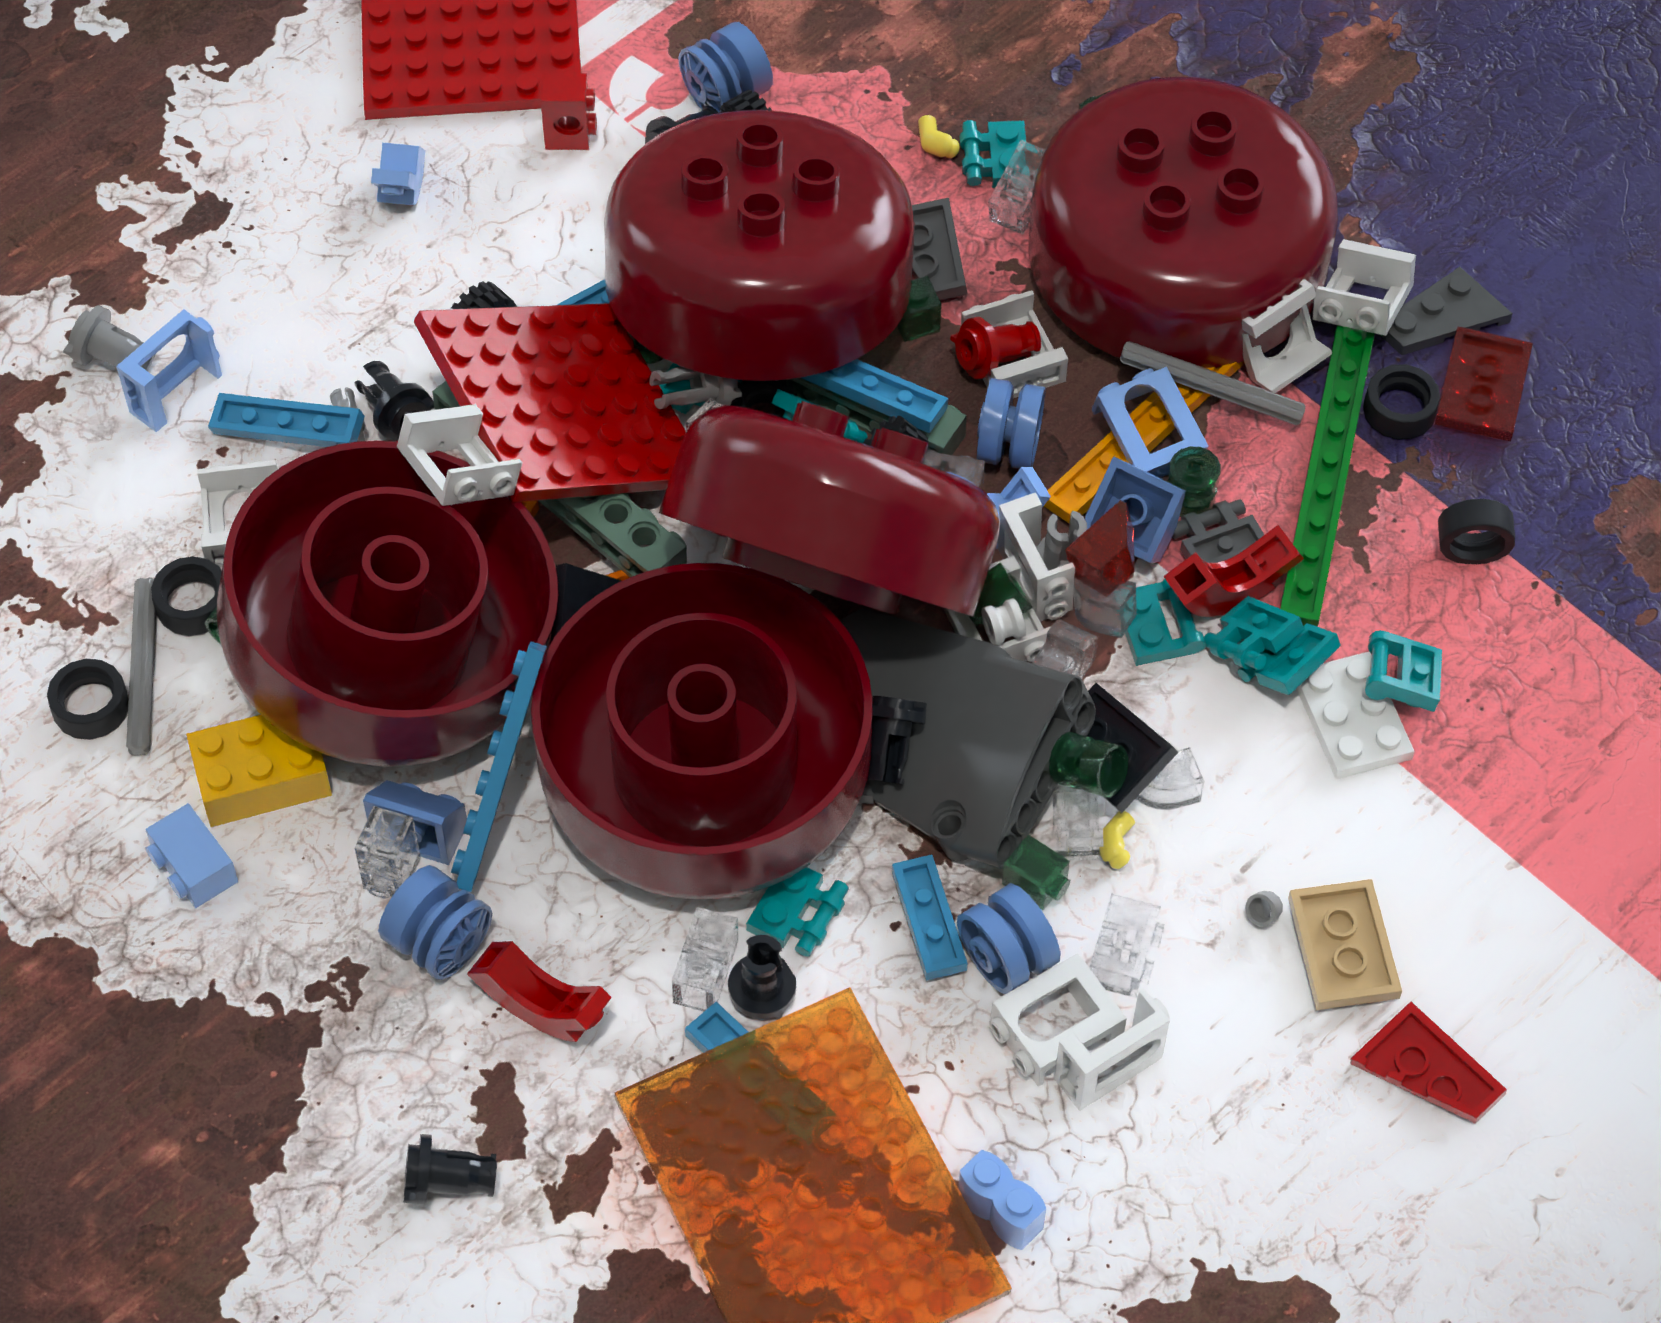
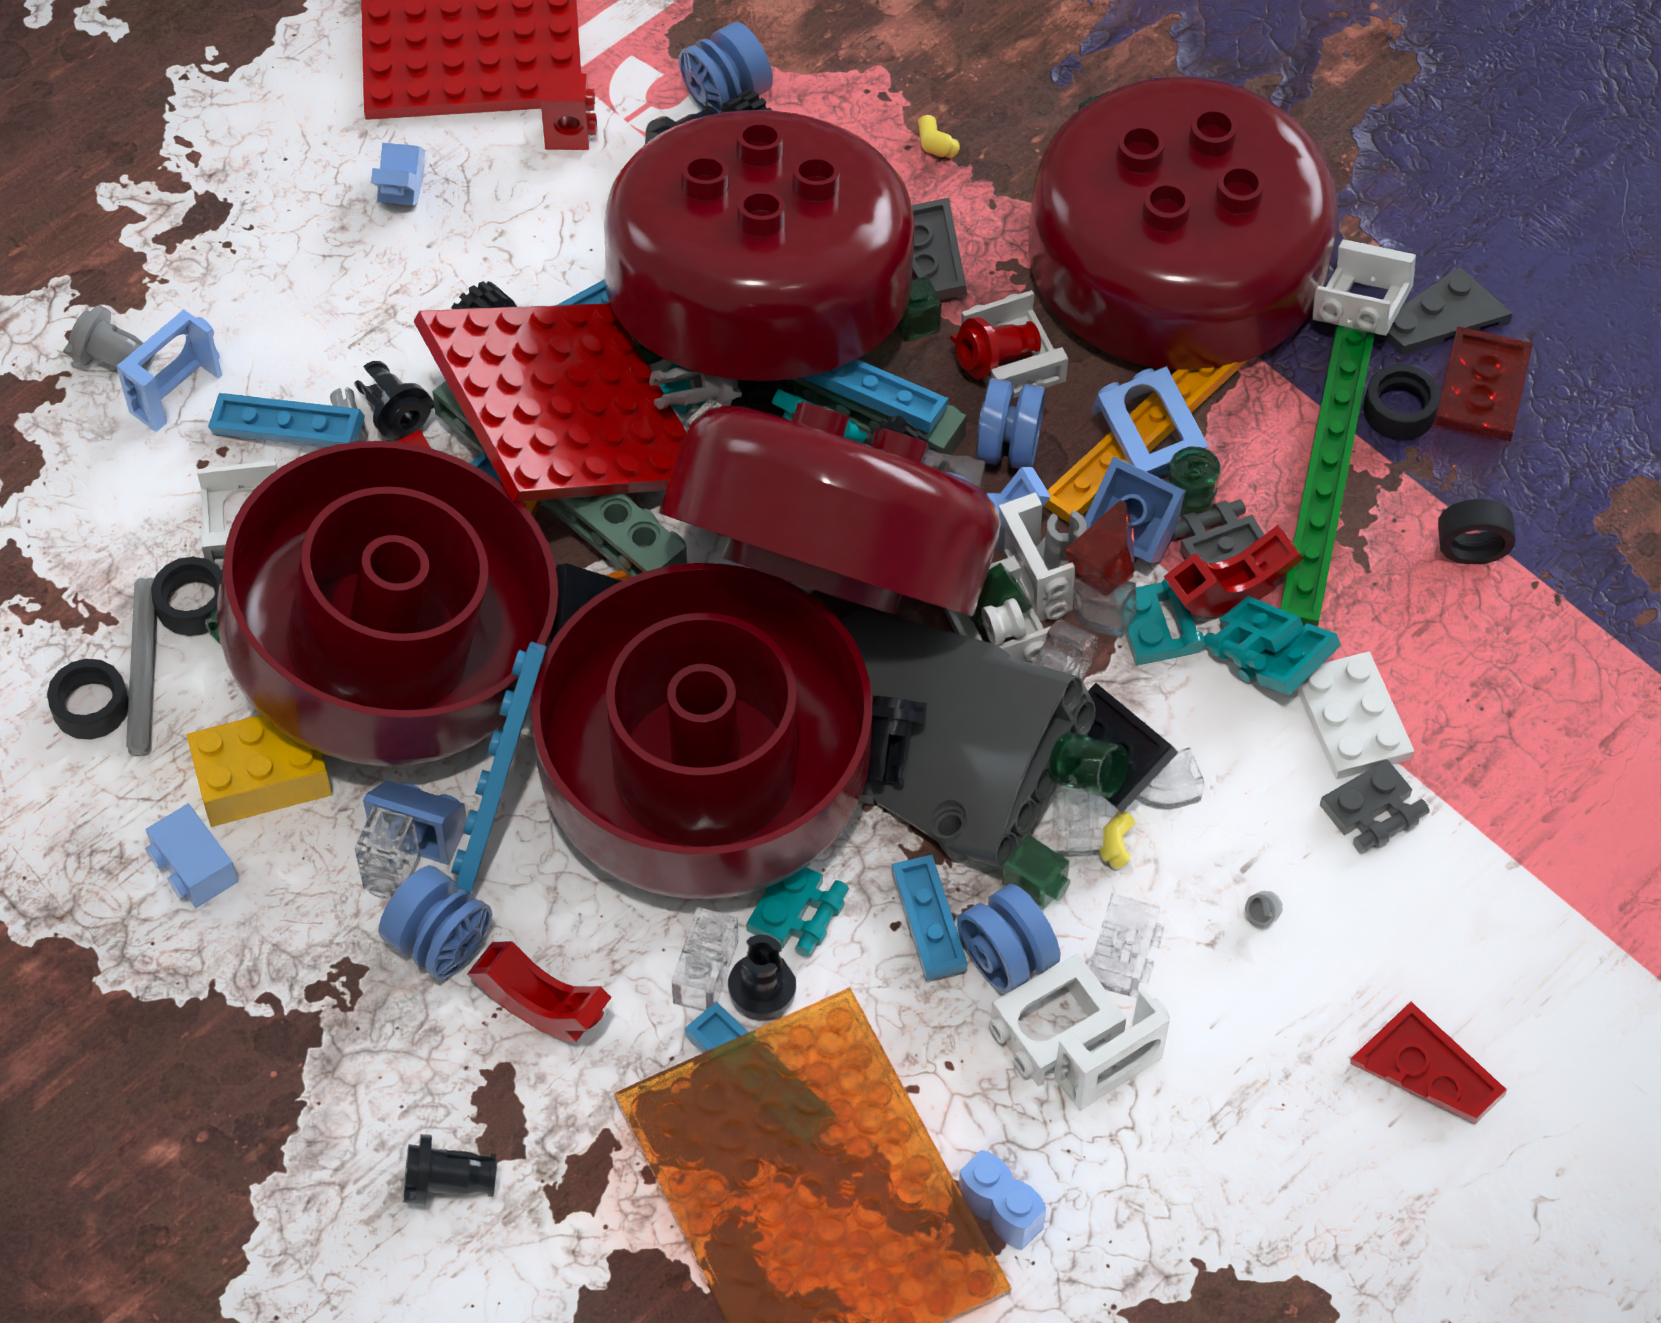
white panel [397,404,522,506] -> none
teal plate [959,120,1030,188] -> none
clear brick [988,140,1045,235] -> none
light grey axle [1120,341,1306,425] -> none
white panel [1242,279,1332,393] -> none
tan plate [1288,879,1402,1010] -> none
teal plate [1365,630,1442,712] -> none
none -> dark grey plate [1320,759,1430,852]

